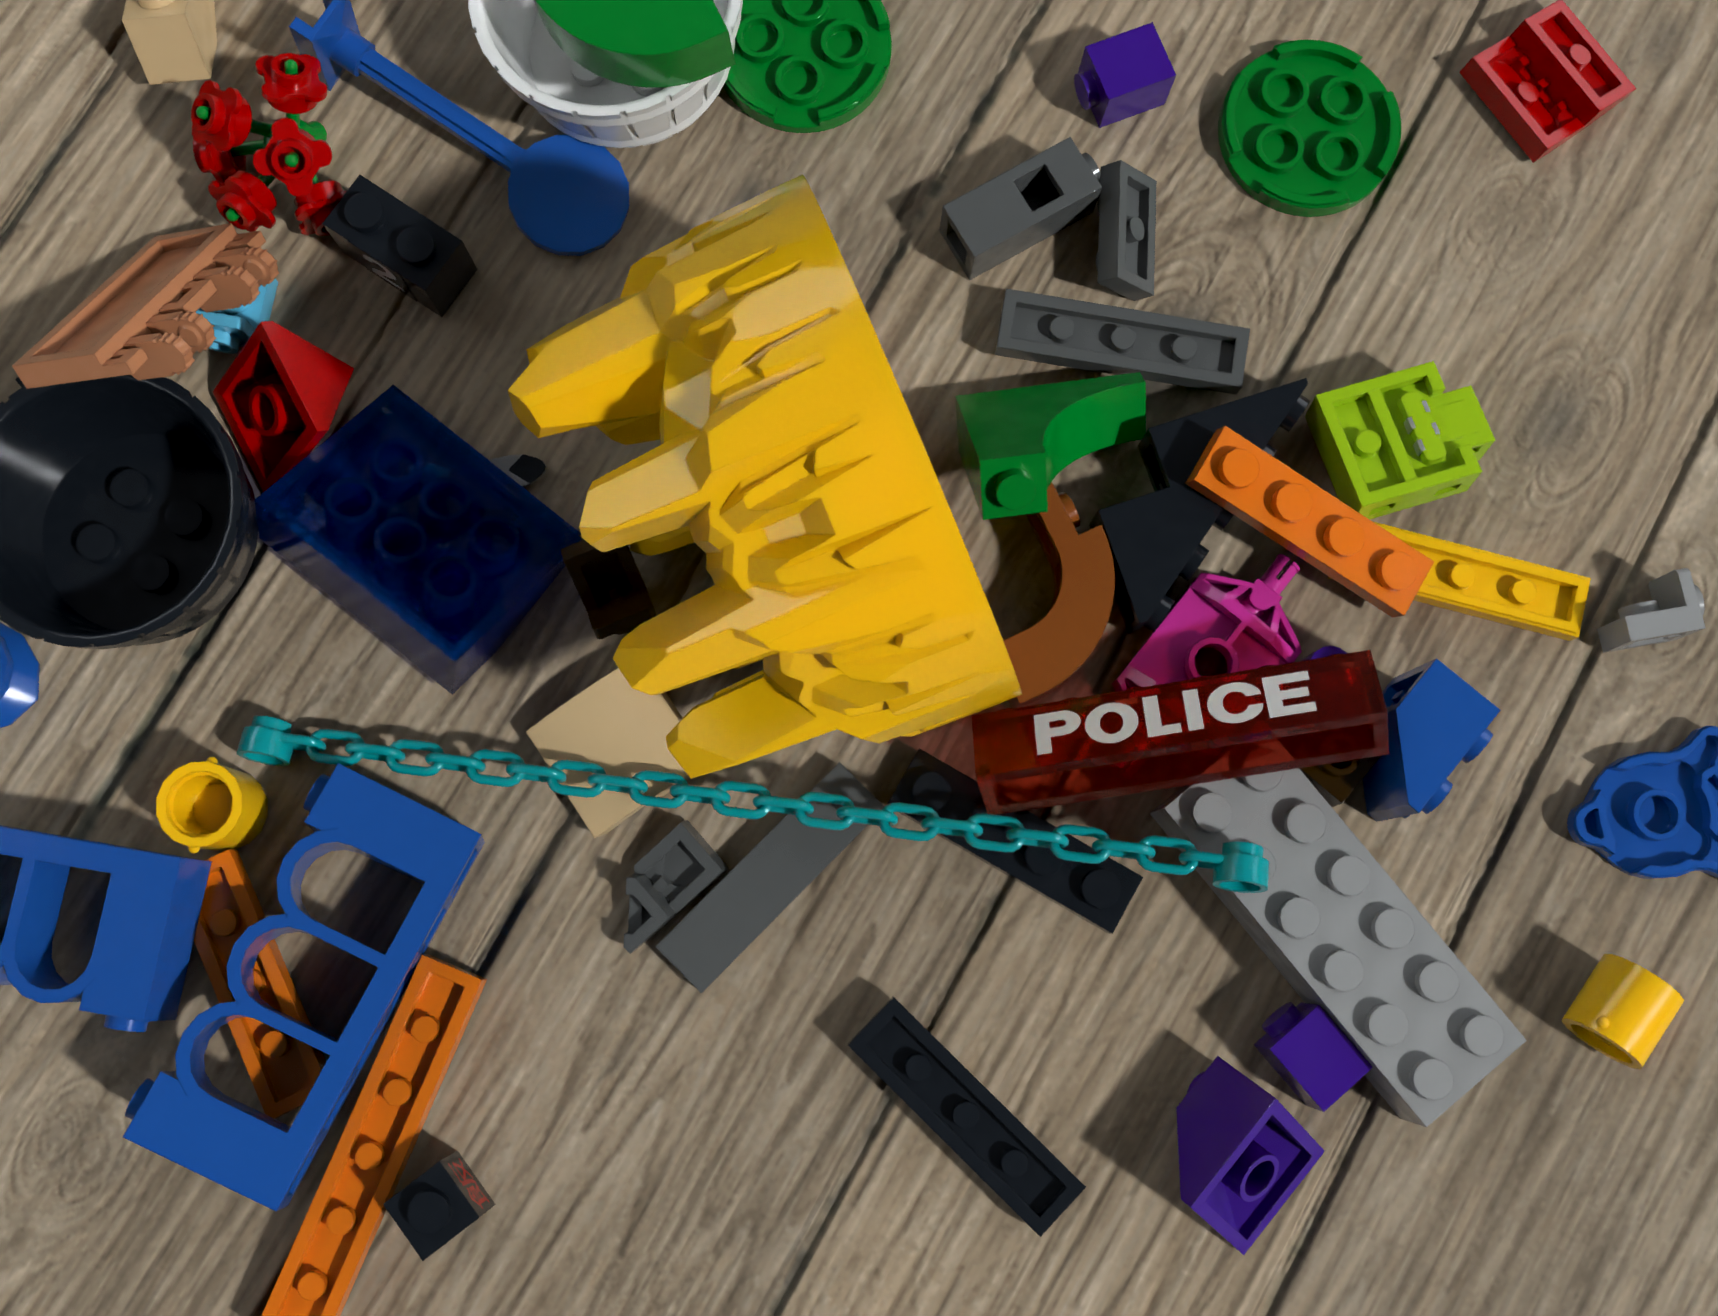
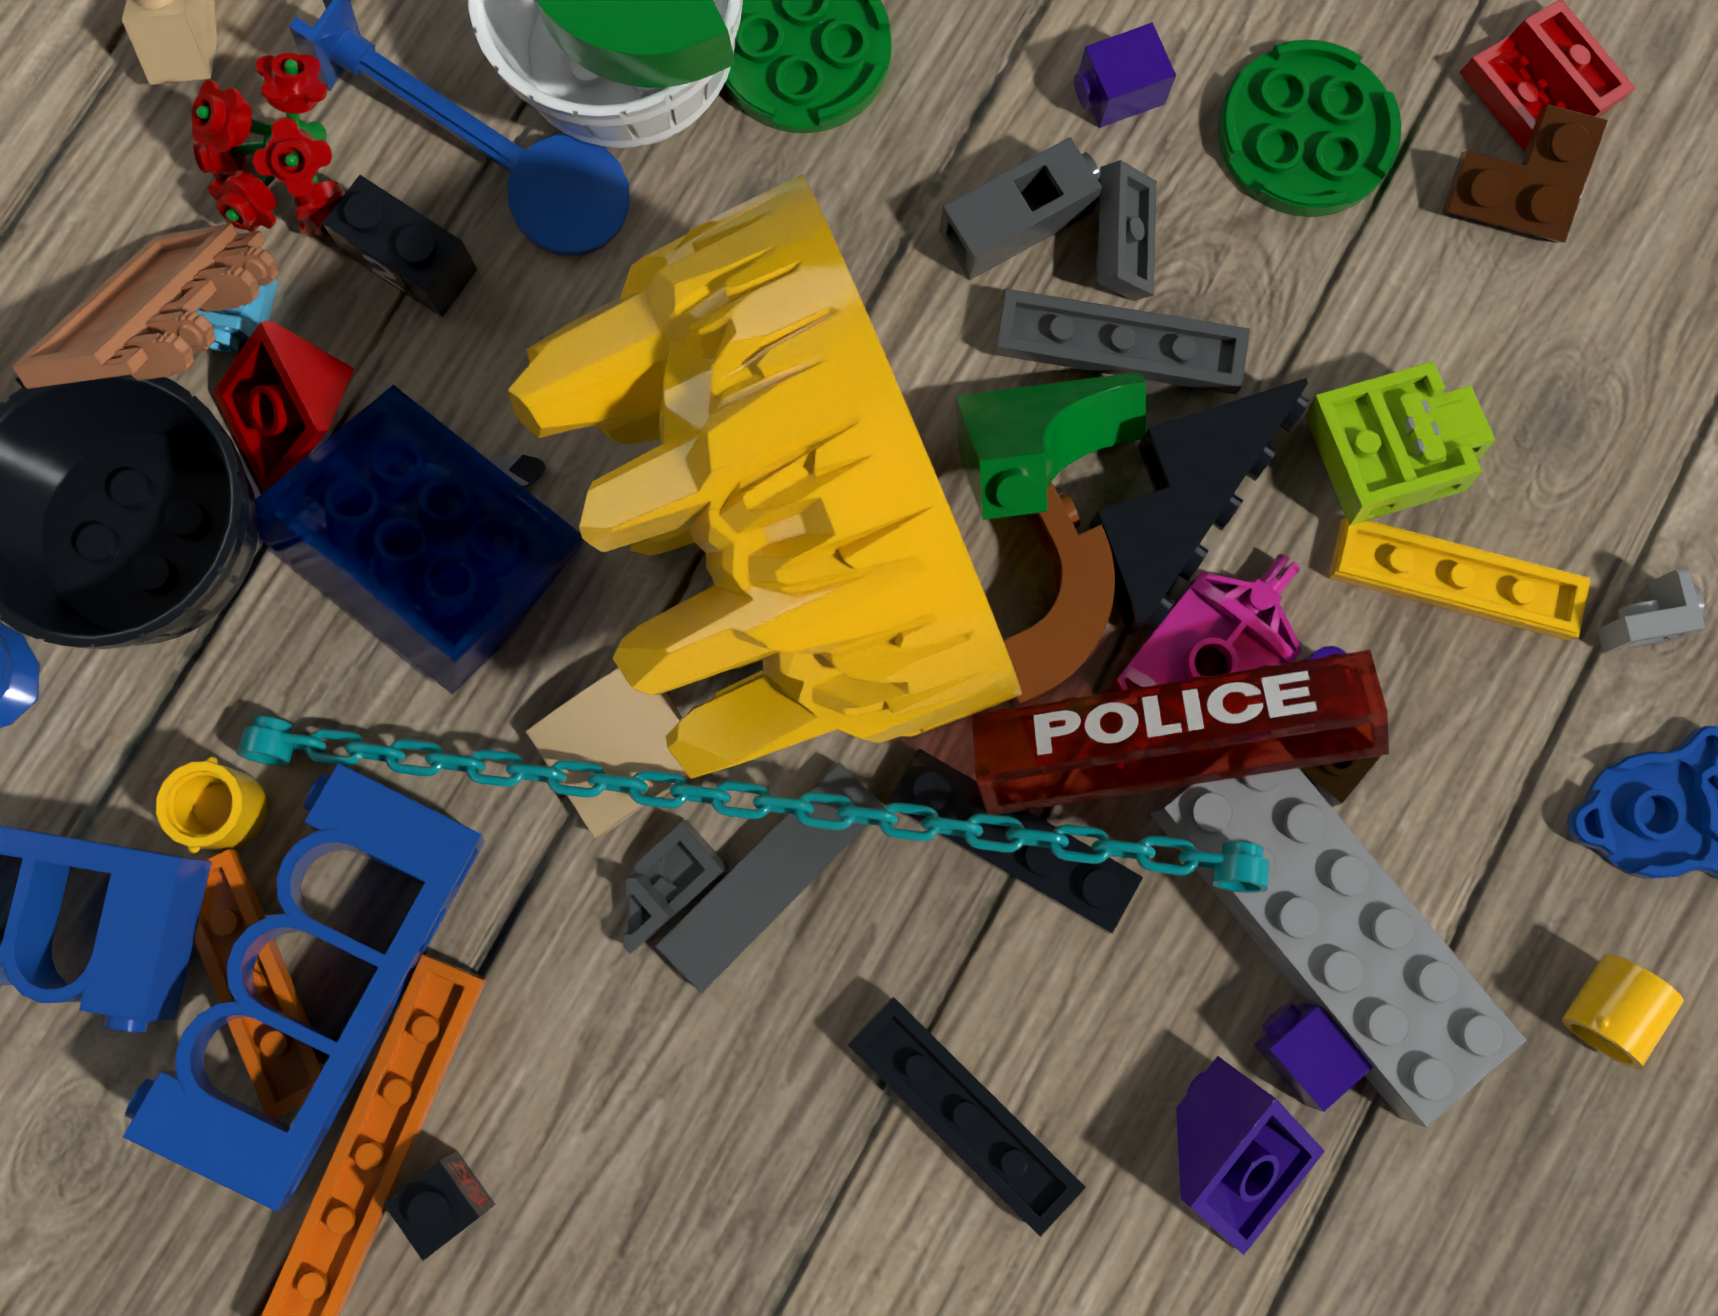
dark brown bracket [560,540,656,639] -> none
orange plate [1185,425,1434,618] -> none
blue slope [1355,658,1501,822] -> none
none -> reddish brown plate [1442,104,1608,243]

